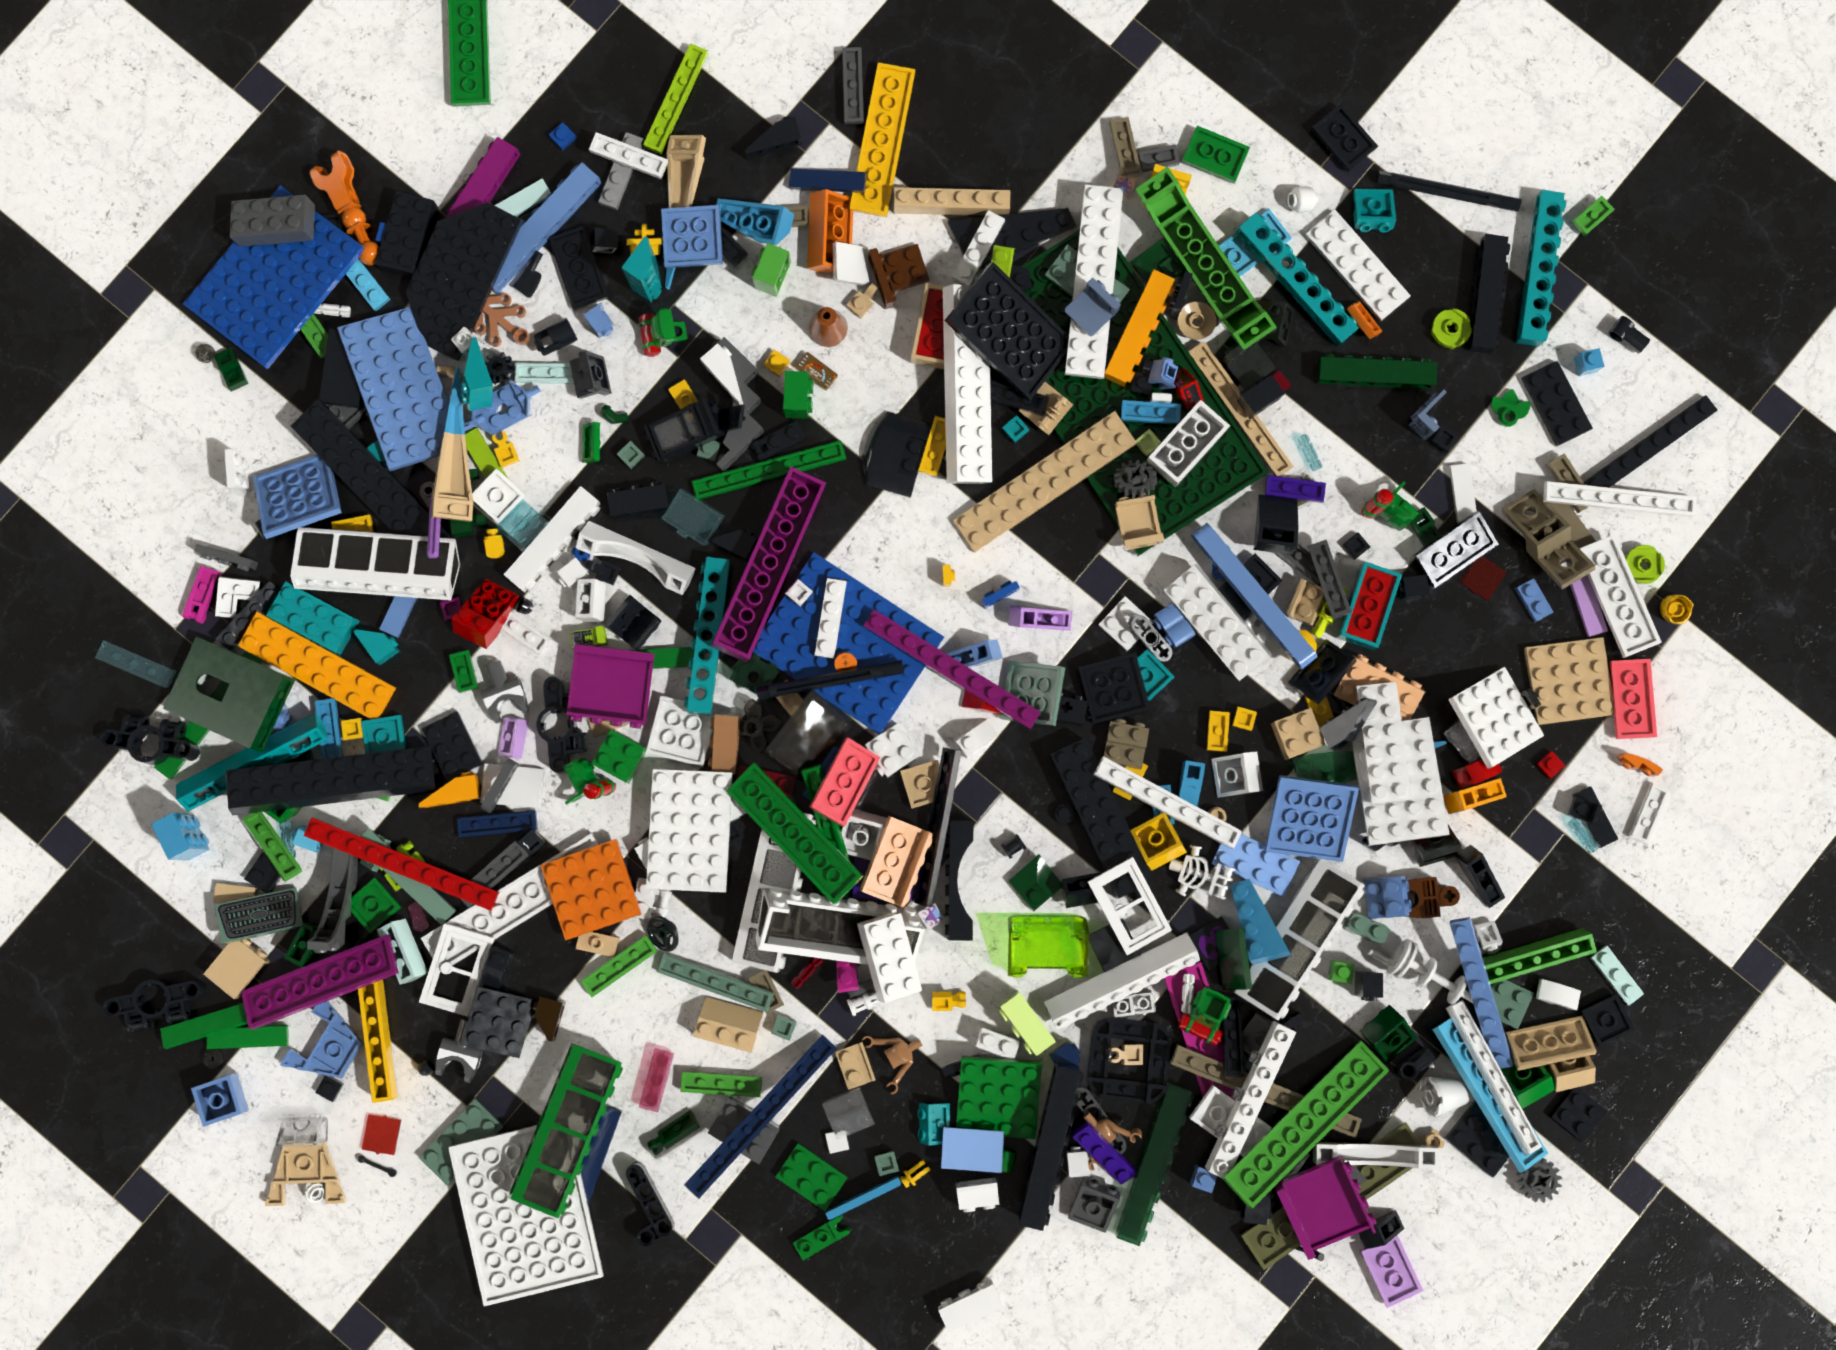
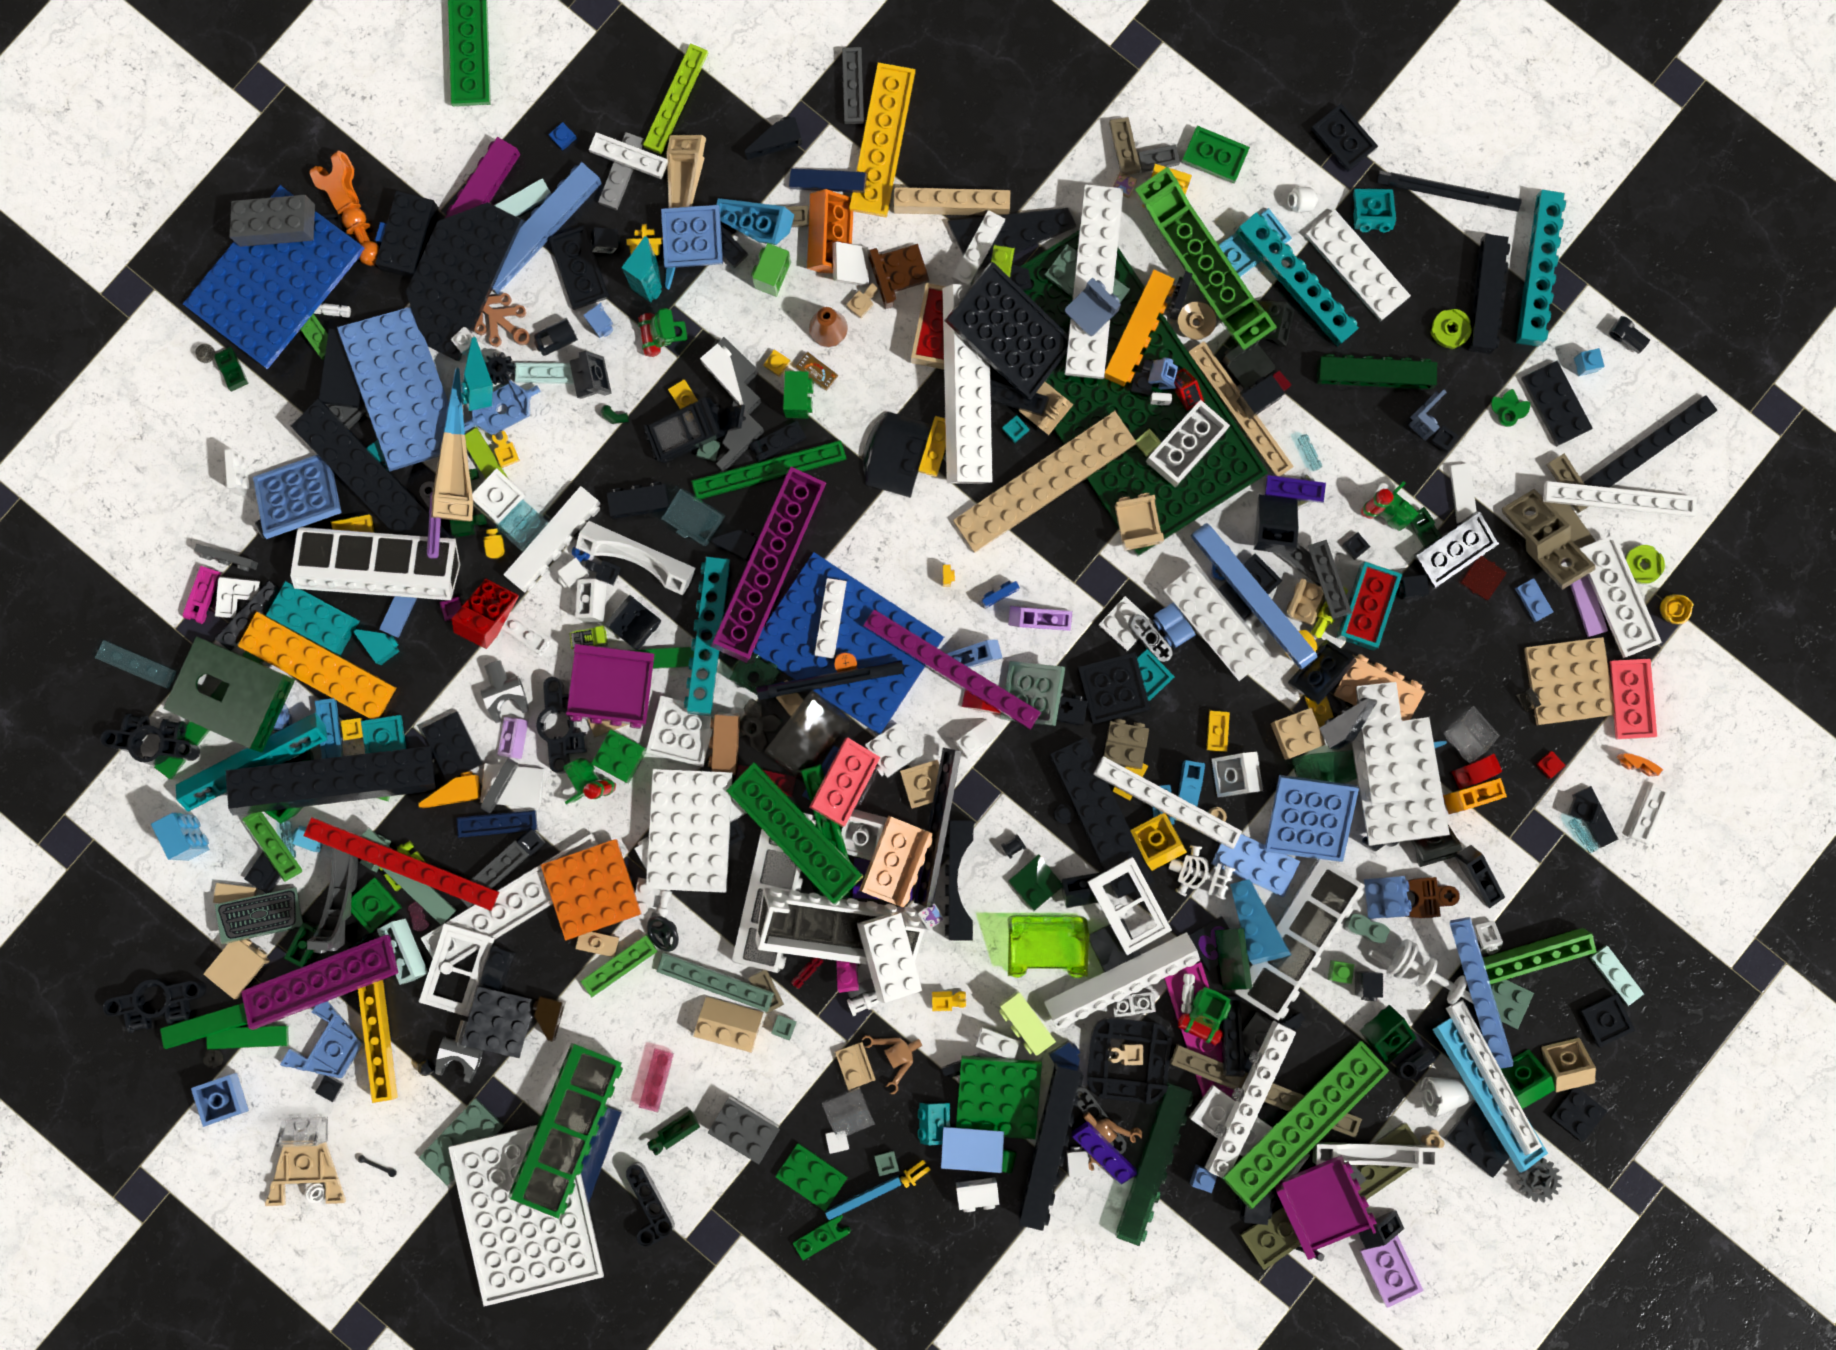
medium azure plate [346,259,391,311] -> none
clear red piece [362,1114,402,1155] -> none
tan arm [437,365,463,384] -> none
green plate [449,650,479,693] -> none
black piece [513,251,543,298] -> none
black hinge [517,597,534,614] -> none
green plate [582,422,601,464] -> none
sand green plate [617,441,645,469] -> none
bright green plate [680,1071,762,1097] -> none
dark blue plate [684,1034,837,1200] -> none
white tile [785,579,813,607] -> none
white brick [938,1280,1004,1333] -> none
dark grey plate [1068,1177,1120,1233] -> none
dark grey gear [1114,460,1157,499] -> none
dark azure plate [1121,400,1181,425] -> none
dark green plate [1129,238,1185,284] -> none
yellow plate [1232,707,1257,731] -> none
orange plate [1347,301,1382,339] -> none
white plate [1448,667,1544,769] -> none
tan tile [1505,1016,1597,1071] -> none
white slope [1536,979,1581,1010] -> none
bright green plate [1571,196,1615,236] -> none

